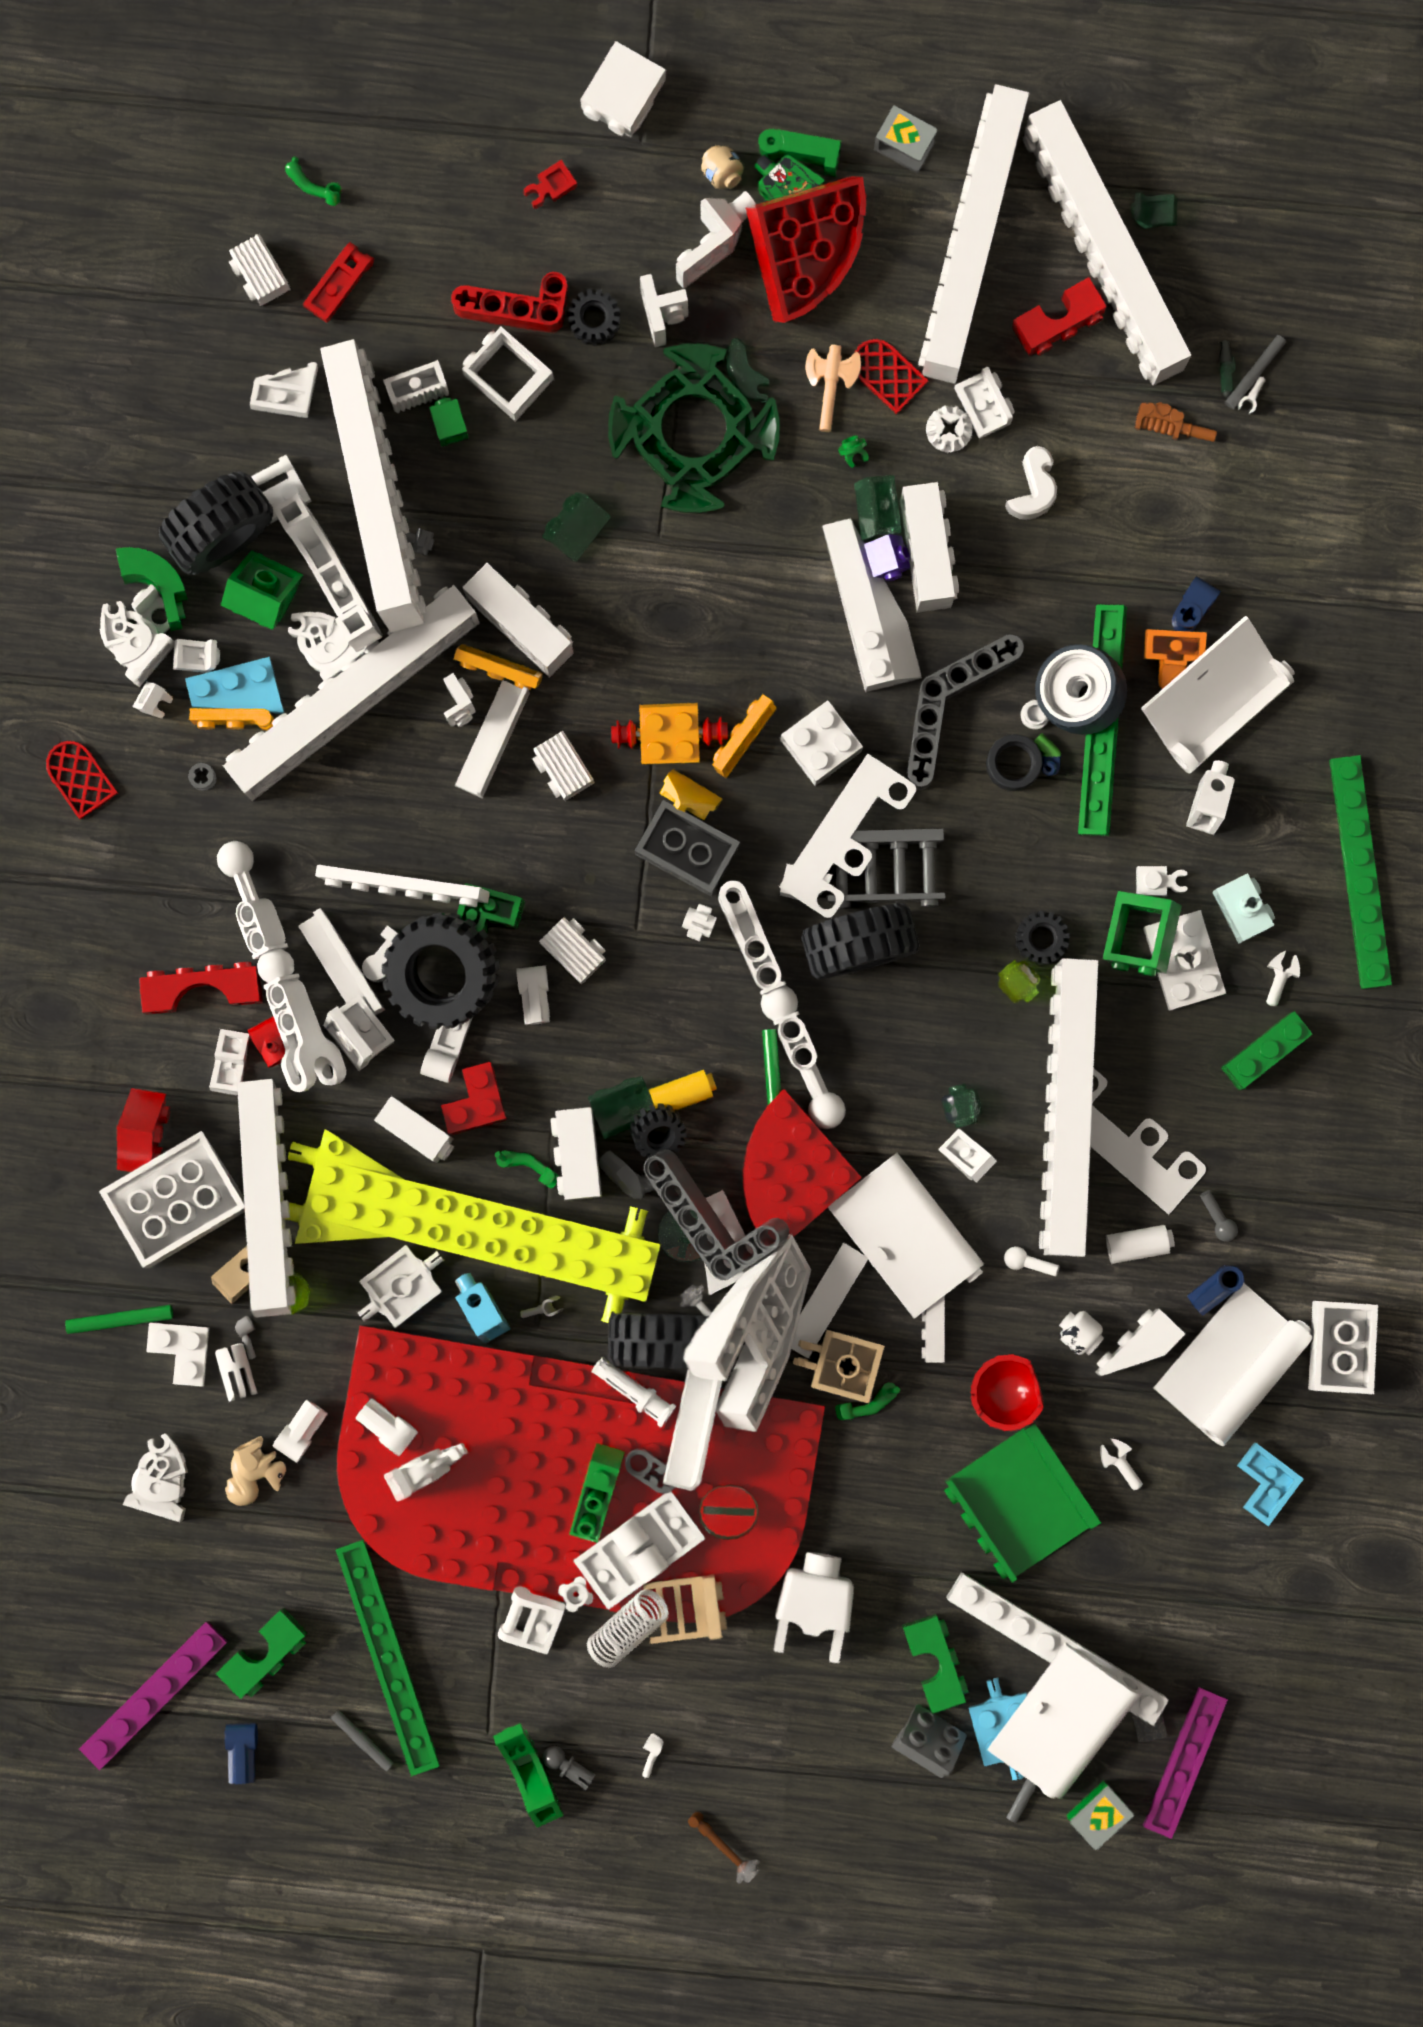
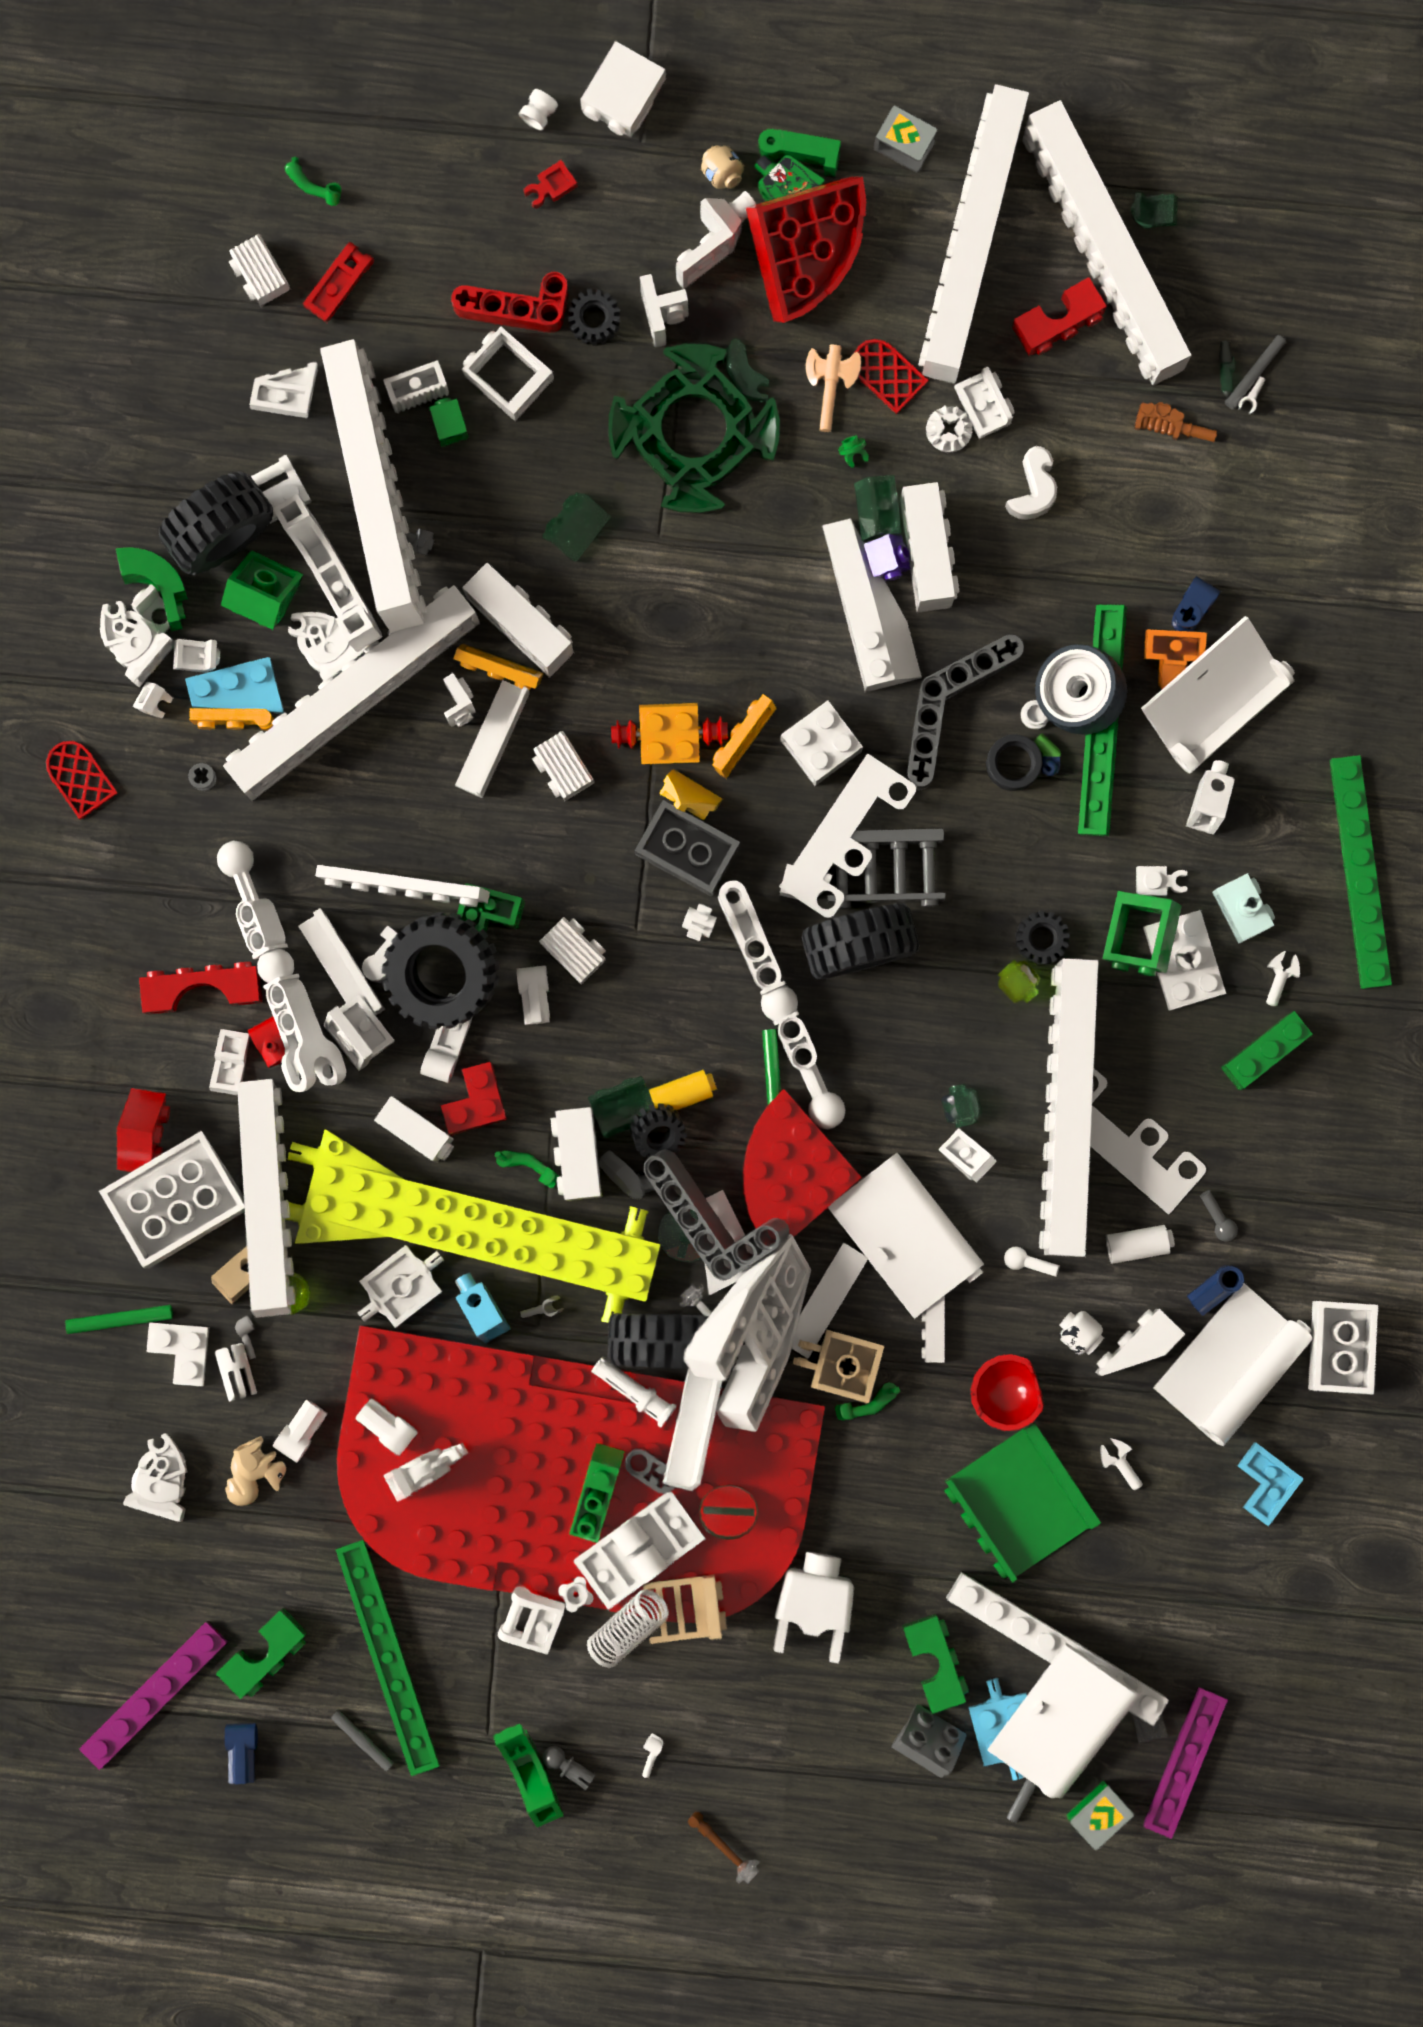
none -> white wheel [519,89,558,130]

